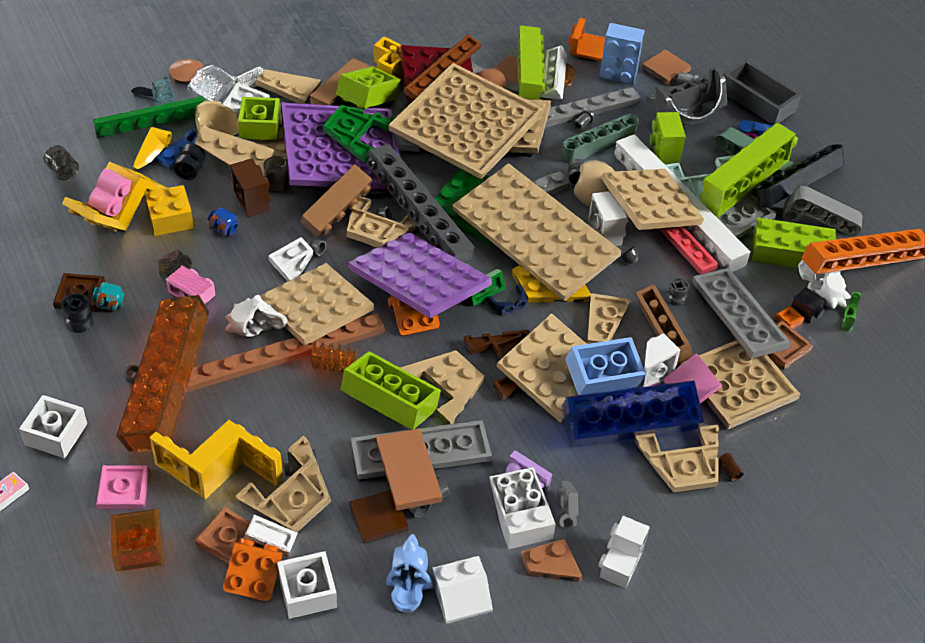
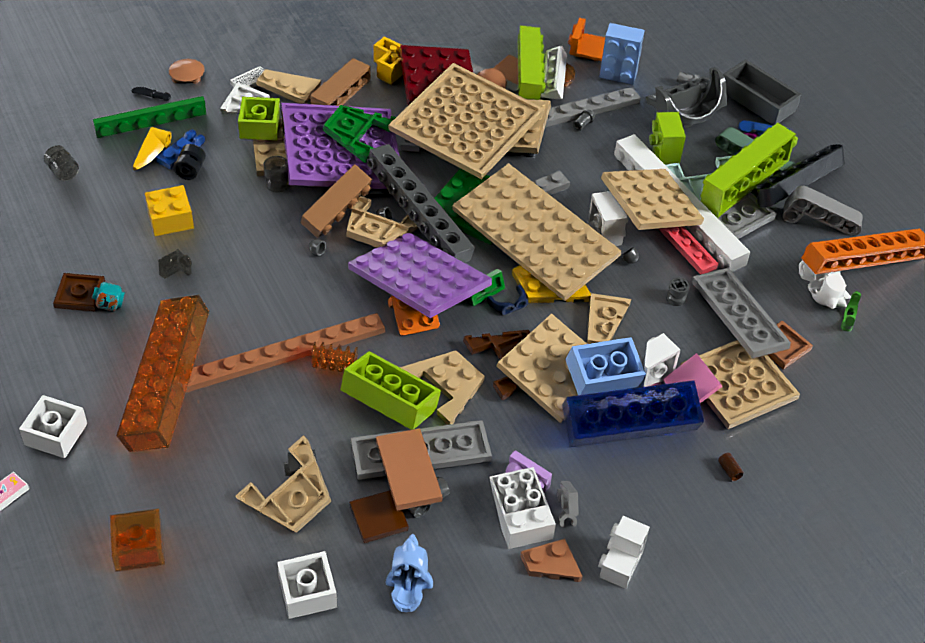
black wheel [61,293,94,333] -> none
yellow bracket [62,161,168,232] -> none
bright pink brick [88,168,131,217] -> none
bright pink tile [96,466,150,509] -> none
dark grey hinge [124,364,142,384] -> none
yellow bracket [149,420,283,499] -> none
clear light blue slope [151,76,176,106] -> none
bright pink brick [166,265,215,310] -> none
clear slope [188,64,239,101] -> none
tan cylinder [195,100,239,137] -> none
tan wing [195,126,275,177] -> none
nougat tile [195,507,255,565] -> none
blue head [208,207,239,237] -> none
orange bracket [223,538,282,601] -> none
white head [225,294,287,337] -> none
reddish brown brick [230,158,271,218] -> none
white tile [244,515,297,556] -> none
tan plate [259,263,374,346] -> none
white wing [268,237,313,282] -> none
lime brick [336,66,401,109] -> none
dark orange tile [403,34,482,100] -> none
white slope [432,556,493,624] -> none
sand green beam [561,114,639,163] -> none
dark grey wheel [568,159,585,185] -> none
tan cylinder [574,160,614,207] -> none
tan wing [634,424,719,493] -> none
medium nougat brick [636,284,693,366] -> none
nougat tile [642,49,691,85] -> none
lime brick [751,217,836,269] -> none
orange tile [774,306,805,329] -> none
black brick [791,287,826,324] -> none

